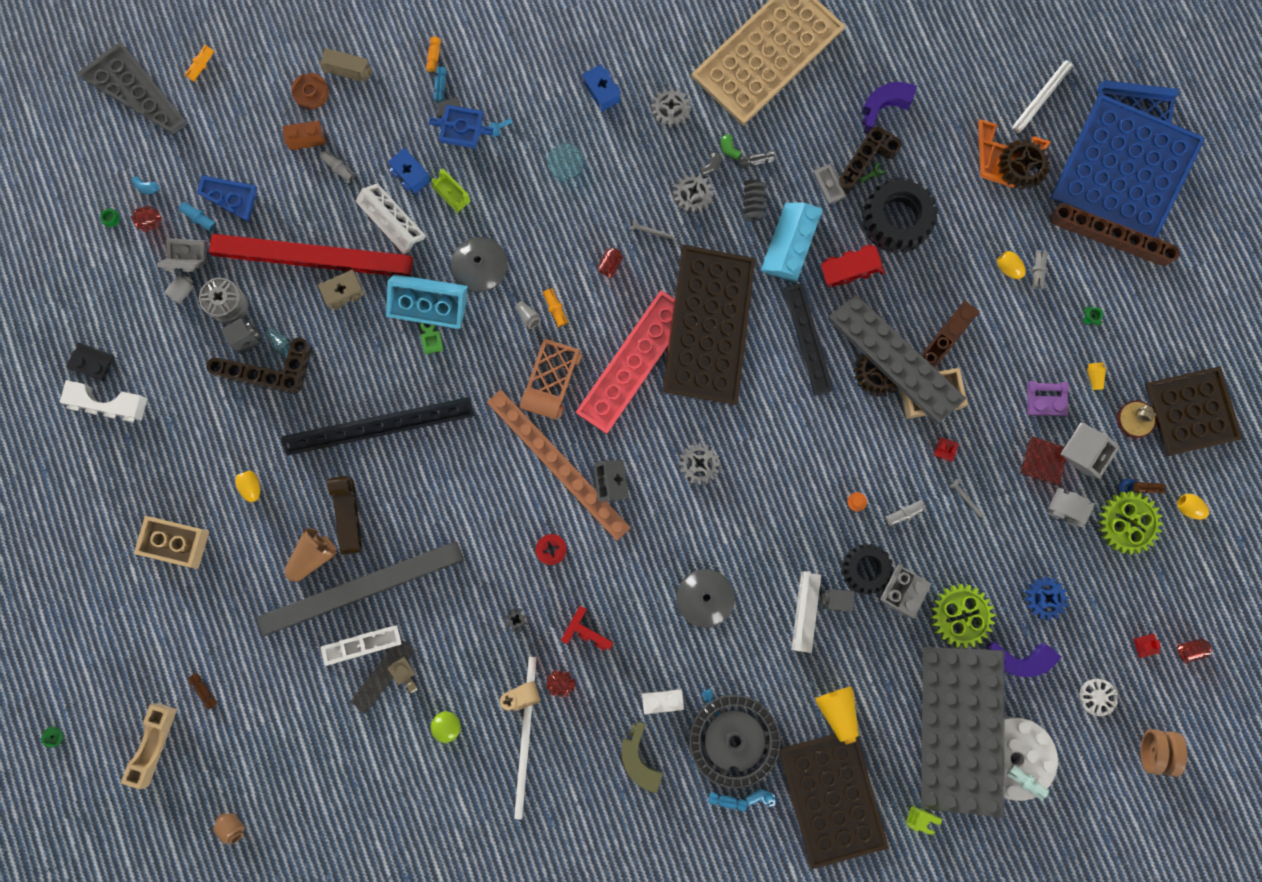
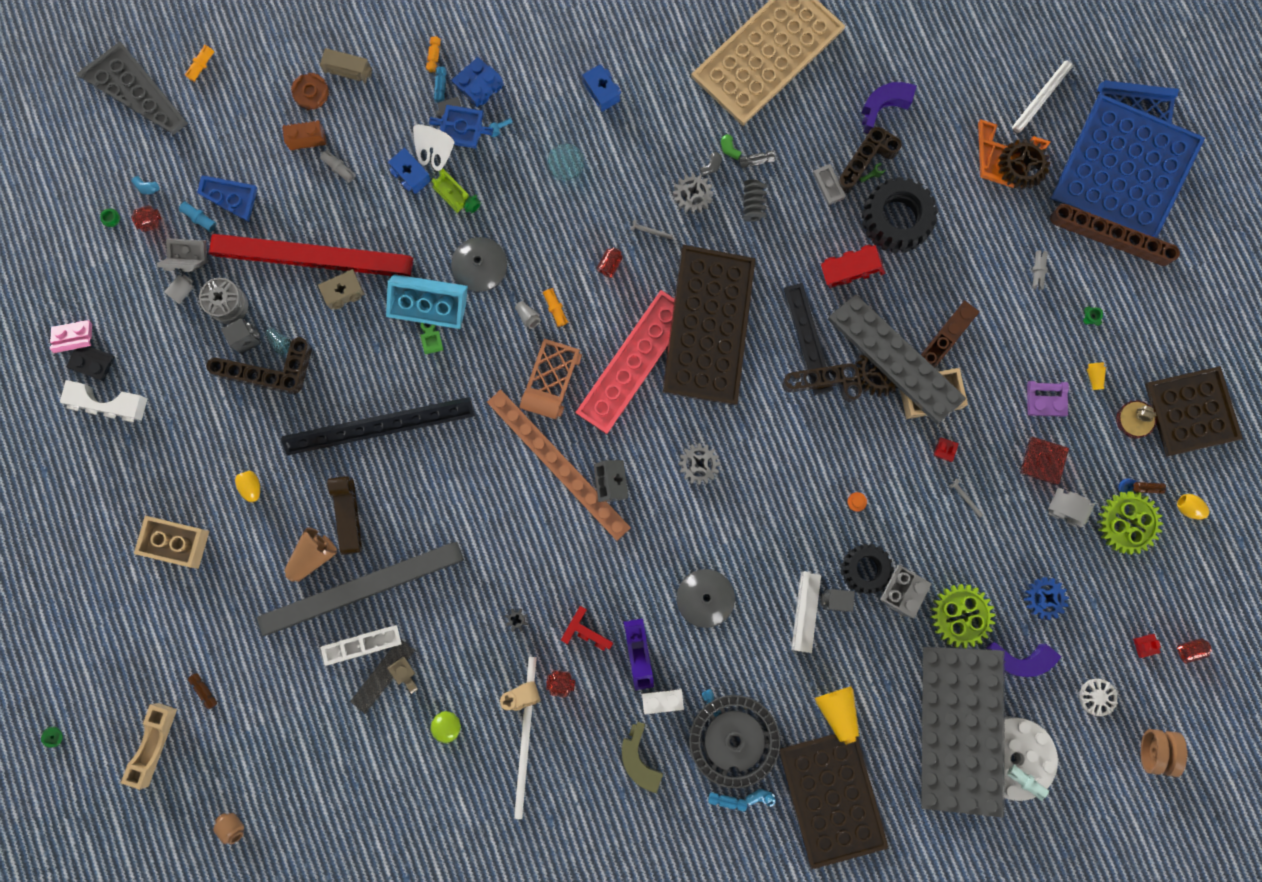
white fence [356,183,426,254] -> none
red gear [536,534,567,565] -> none
light grey gear [651,87,691,129] -> none
medium azure slope [761,203,823,284] -> none
light grey pin [885,500,926,528] -> none
lime hinge [905,805,942,835] -> none
yellow animal [997,251,1026,279] -> none
light grey slope [1060,423,1120,479] -> none
none -> bright pink plate [50,320,92,353]
none -> white piece [413,125,454,171]
none -> blue plate [451,57,503,108]
none -> green plate [464,194,481,213]
none -> dark purple arch [624,618,654,691]
none -> dark brown beam [782,363,862,402]

